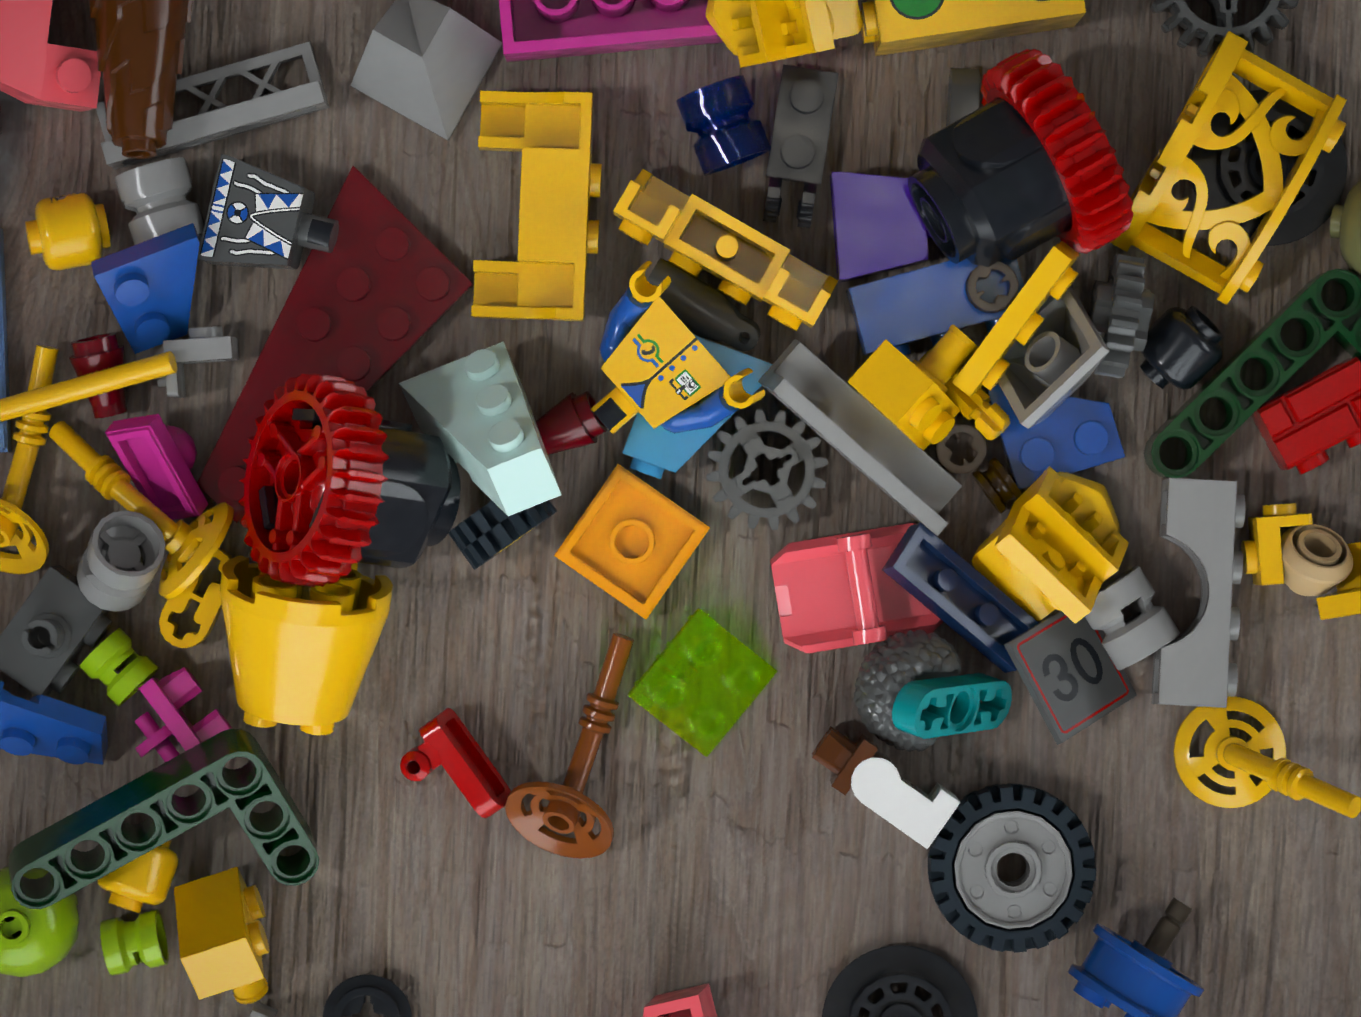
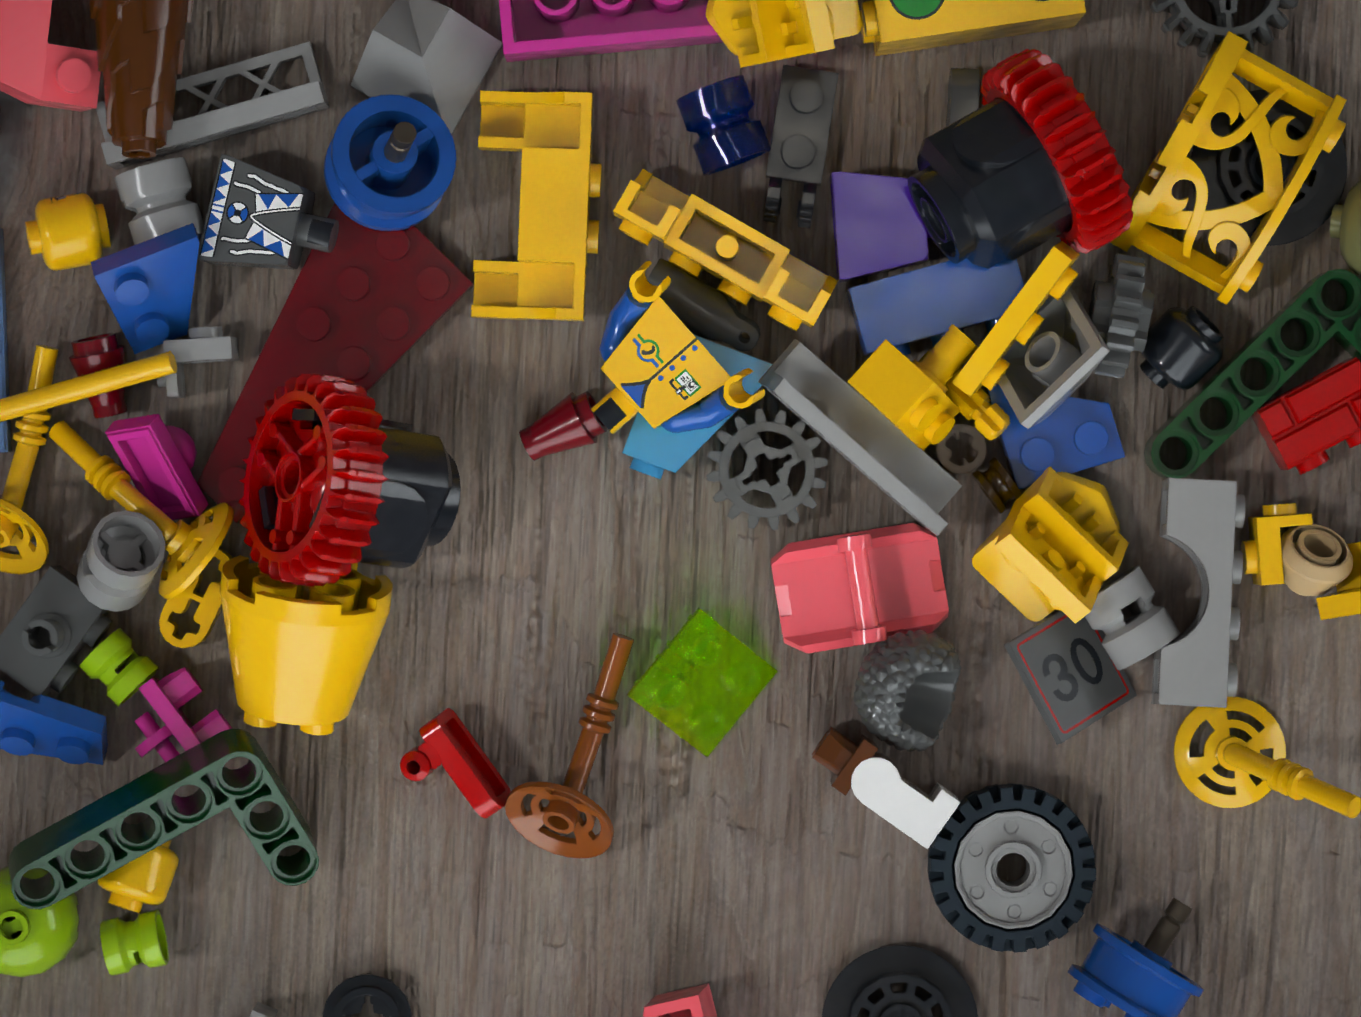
yellow brick [174,866,270,1004] -> none
light aqua wedge [399,341,562,516] -> none
black wheel [448,500,557,570] -> none
light orange plate [554,464,710,619] -> none
dark blue plate [882,523,1039,673] -> none
teal beam [892,673,1012,739] -> none
dark brown bush [965,261,1018,313] -> none
none -> blue wheel [324,95,456,231]

